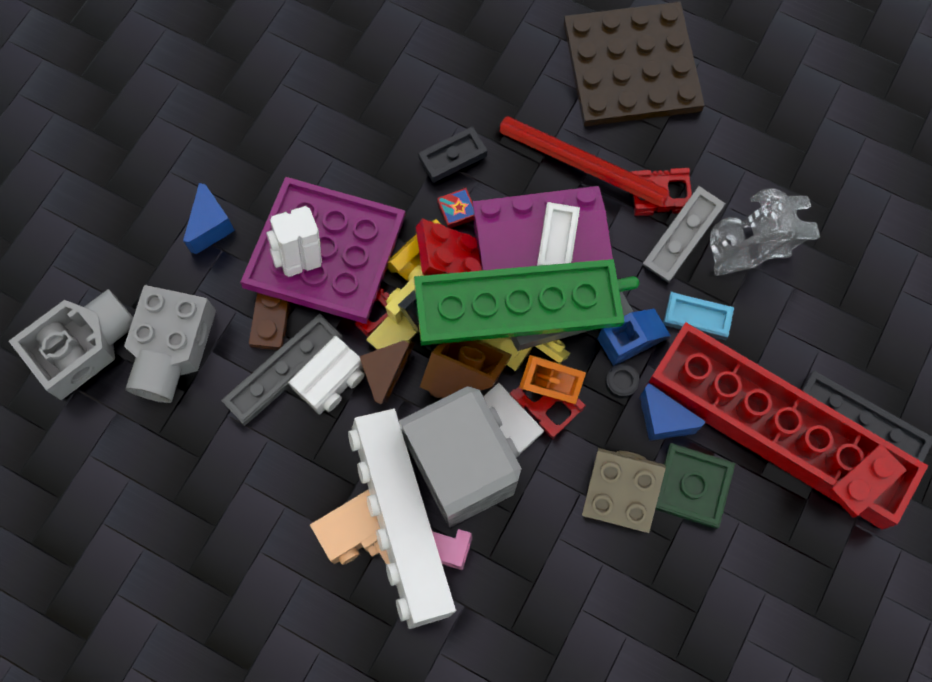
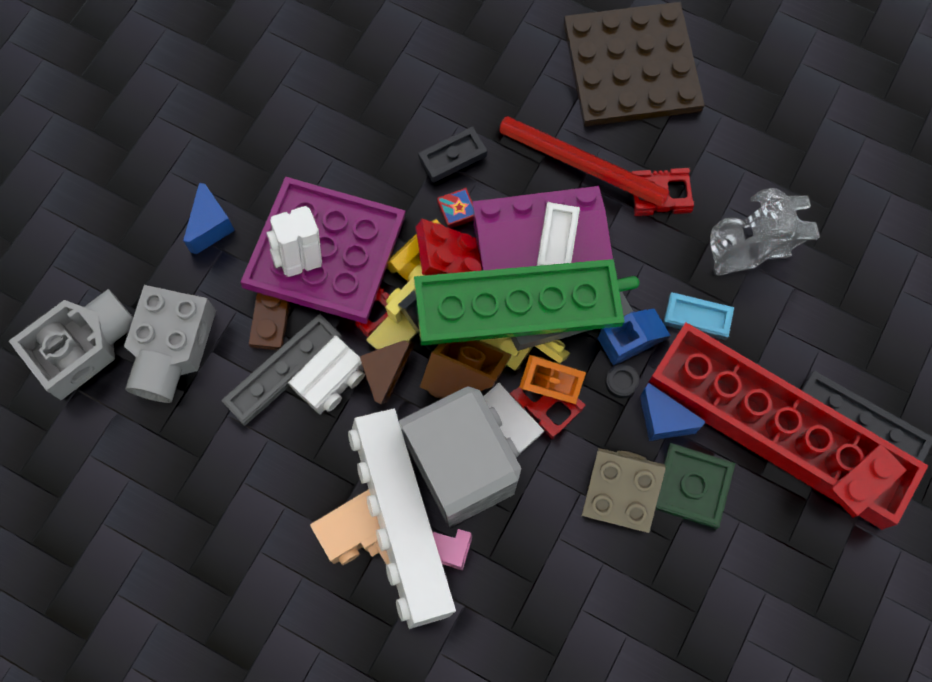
light grey hinge [643,186,726,283] -> none

